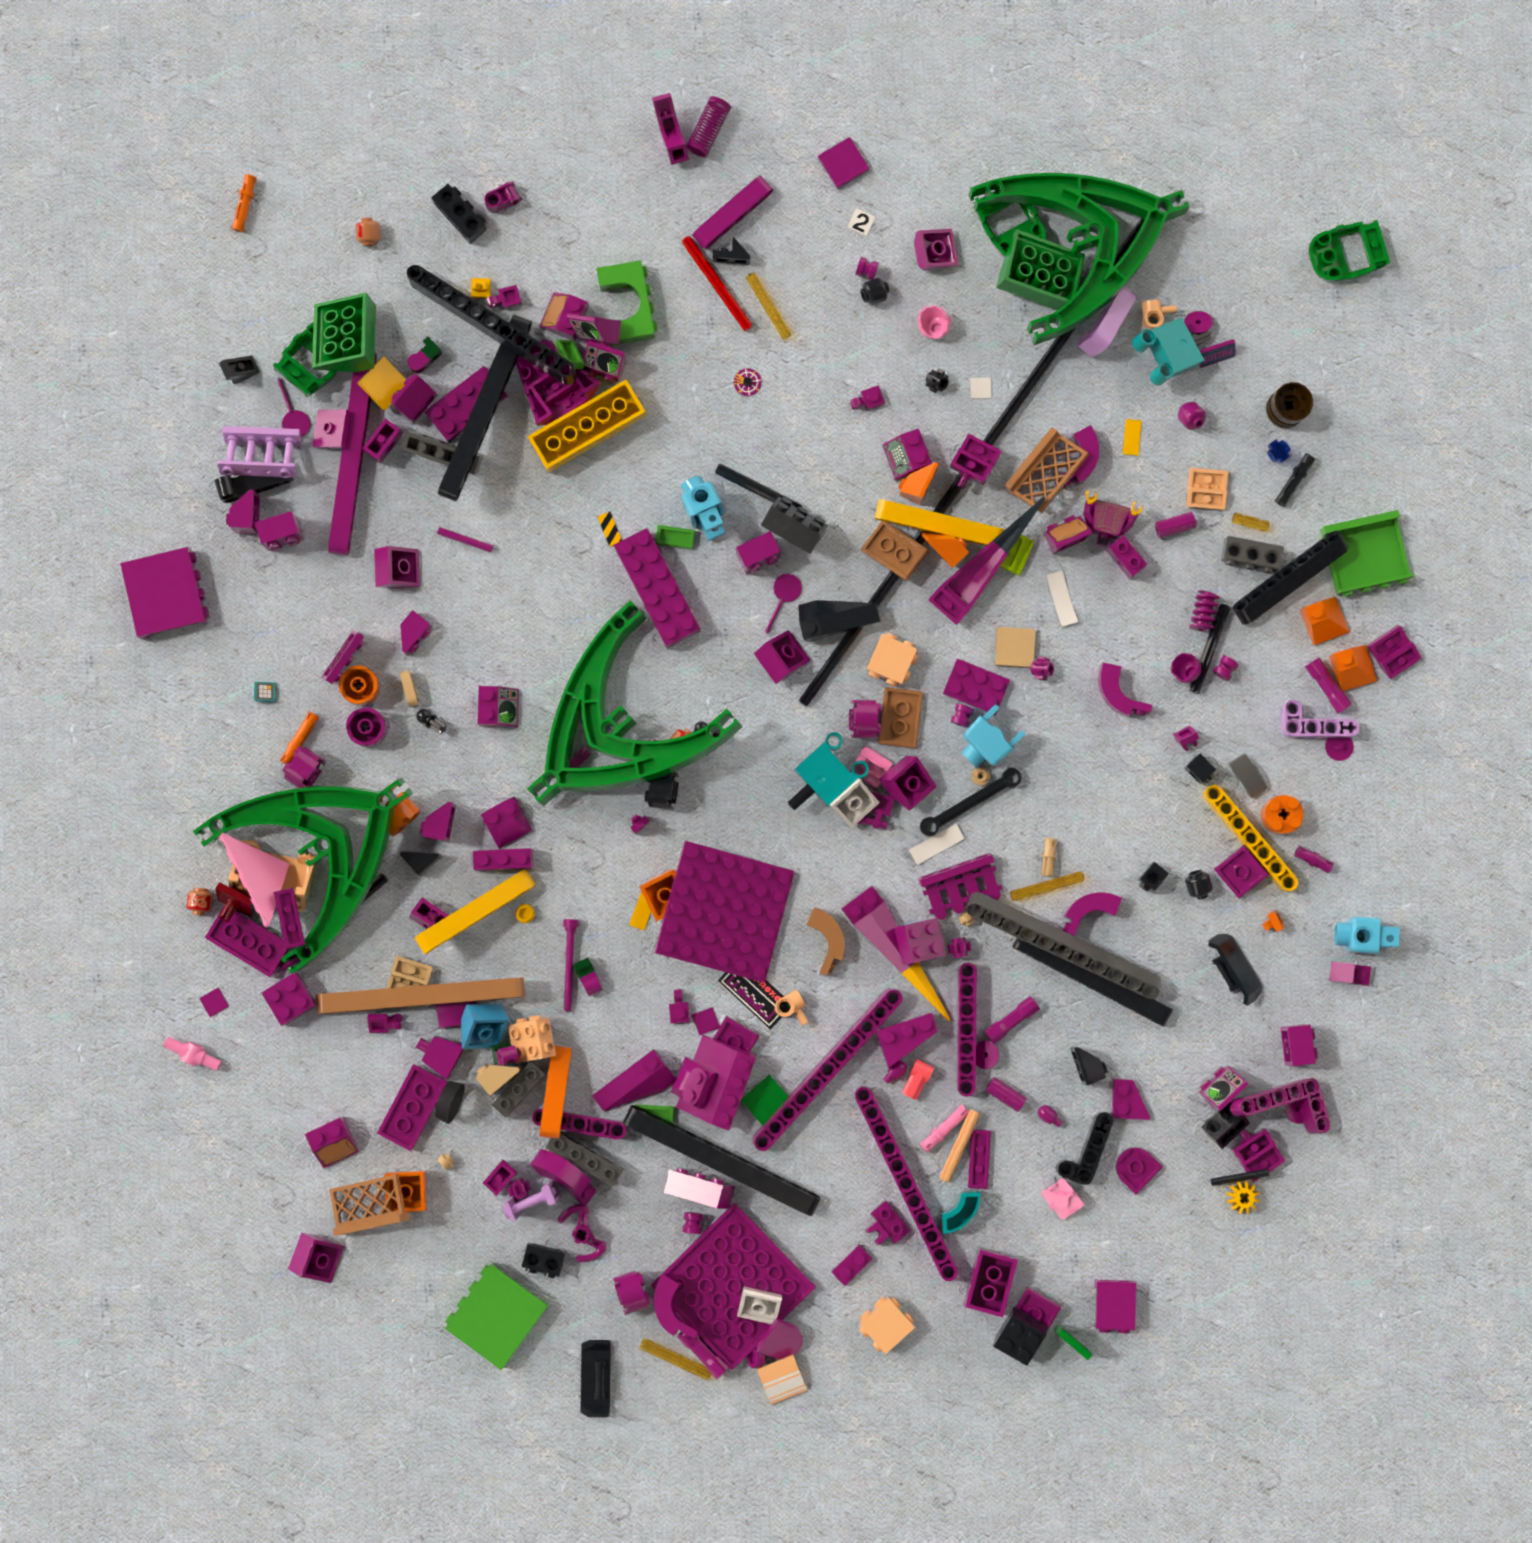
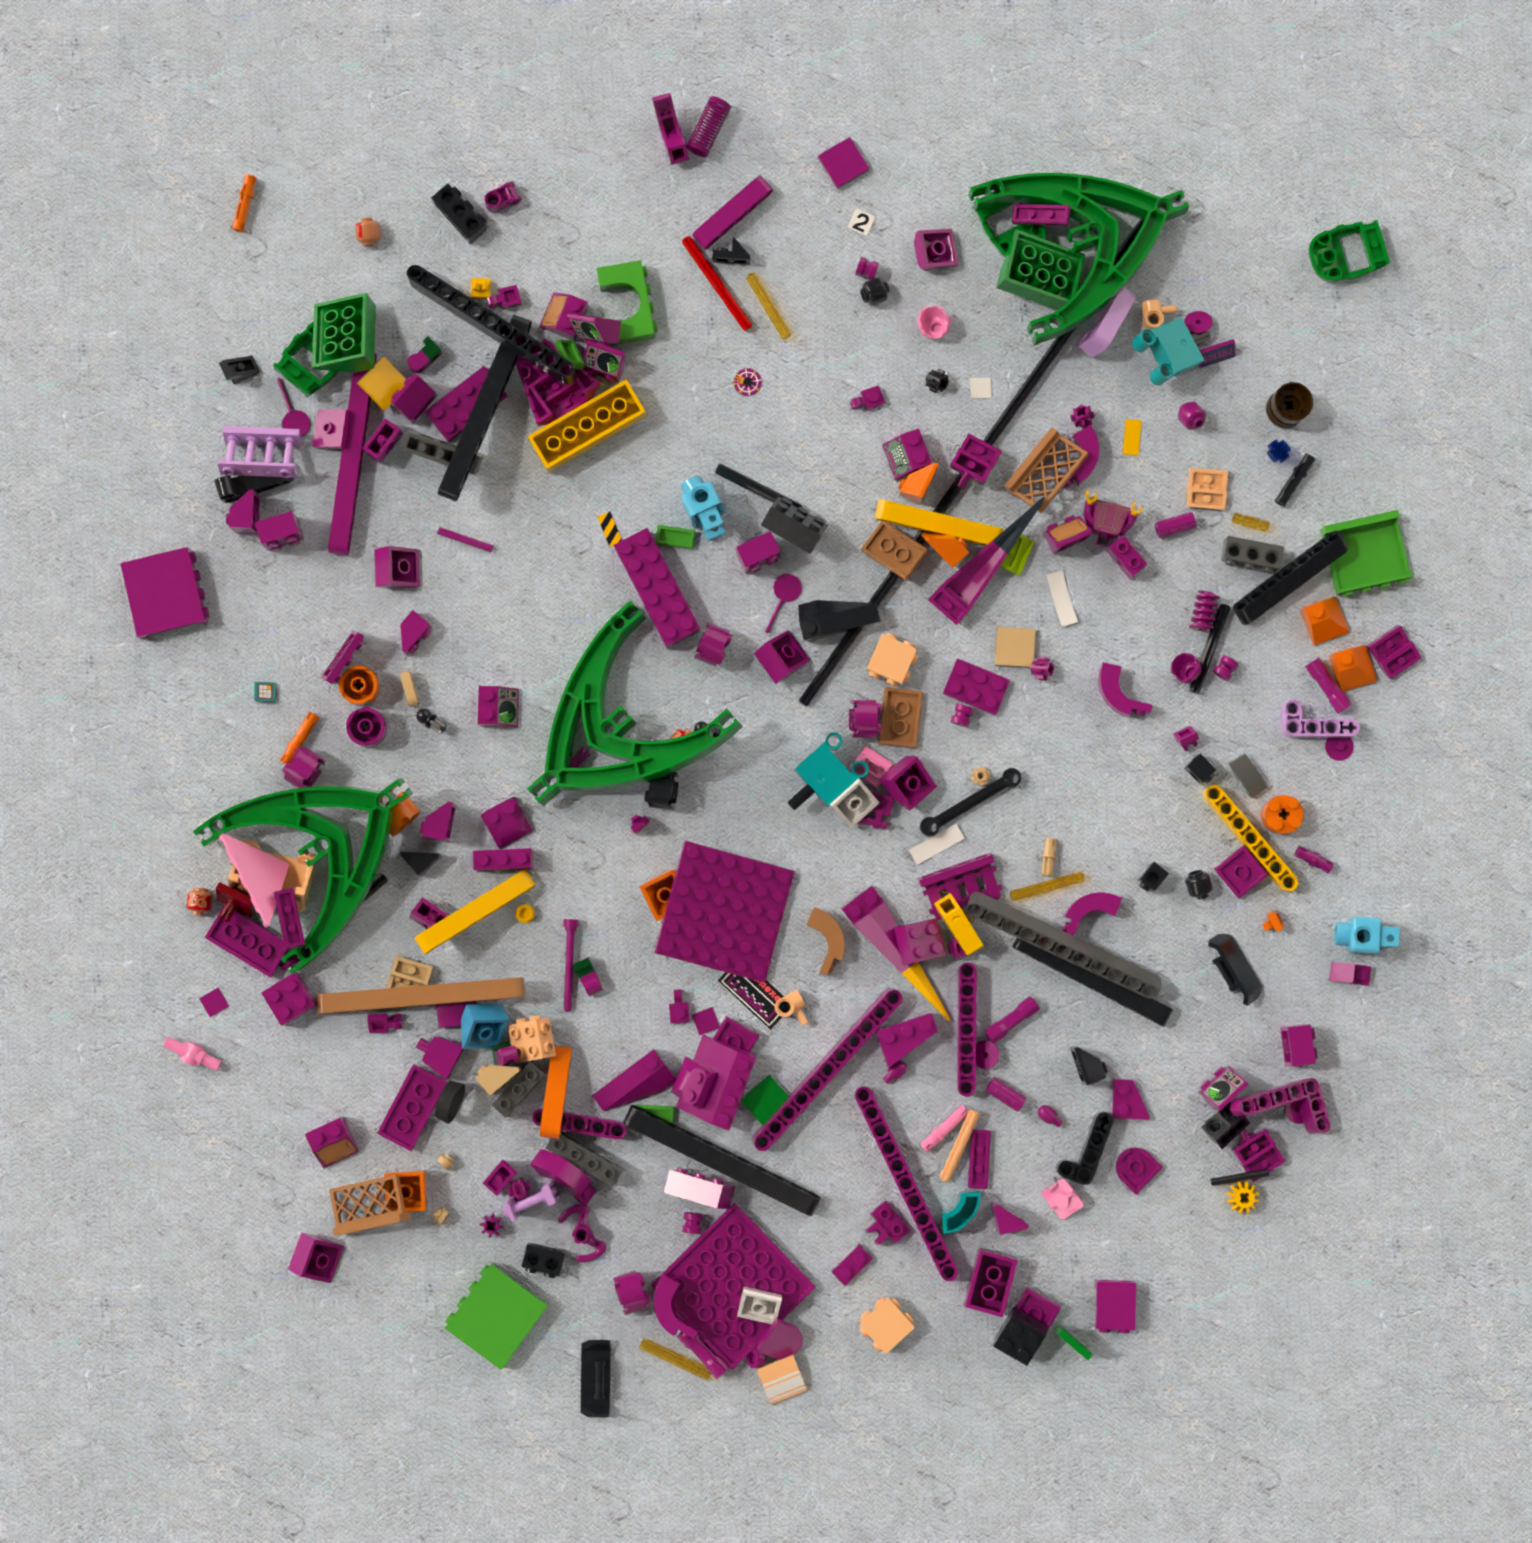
yellow sticker [629,892,651,931] -> none
coral piece [901,1059,934,1100] -> none
medium azure piece [961,704,1025,768] -> none
none -> tan plate [433,1207,450,1225]
none -> magenta gear [479,1213,504,1238]
none -> magenta brick [694,623,732,667]
none -> yellow slope [934,893,984,956]
none -> magenta slope [991,1201,1029,1235]
none -> magenta tile [1012,204,1071,226]
none -> magenta gear [1070,404,1095,428]

